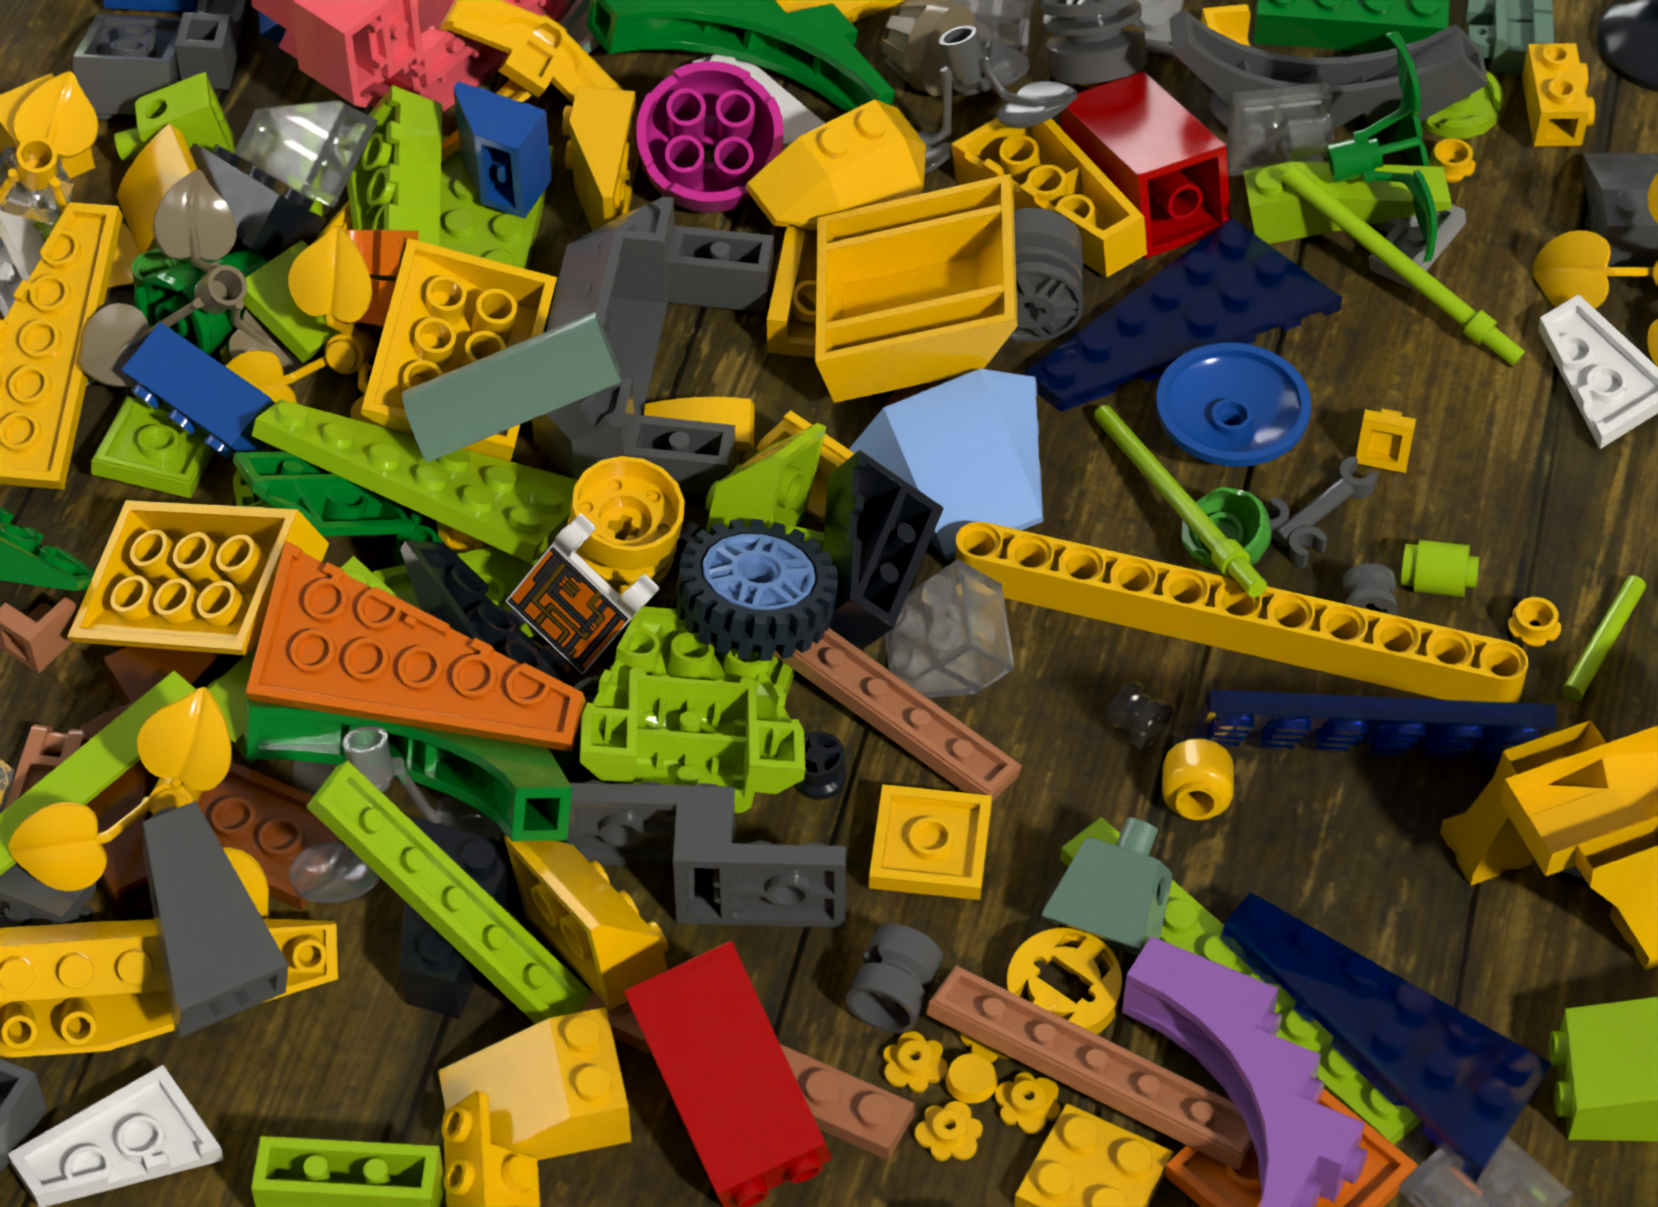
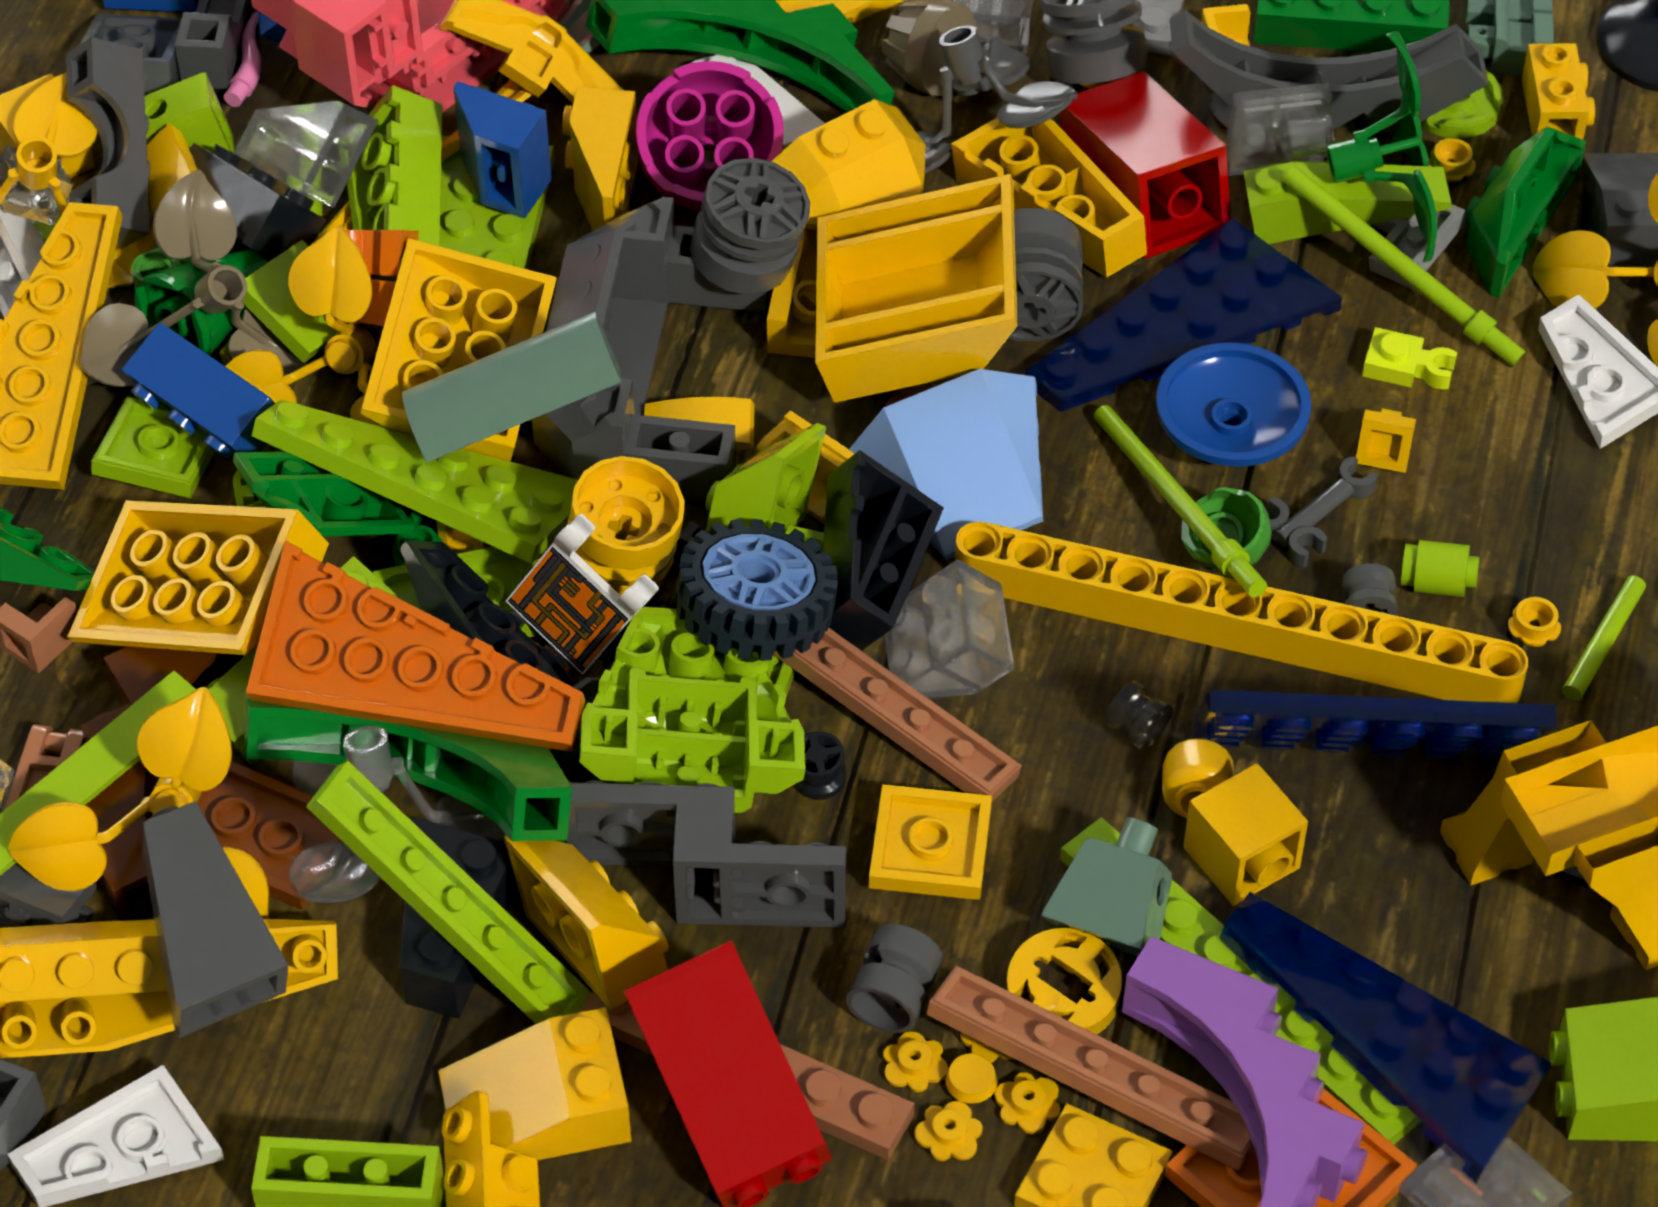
none -> dark grey arch [66,37,152,248]
none -> bright pink animal [224,12,262,107]
none -> dark grey wheel [690,158,810,295]
none -> yellow head [1183,763,1308,906]
none -> neon yellow plate [1362,327,1457,390]
none -> green wedge [1466,126,1587,299]

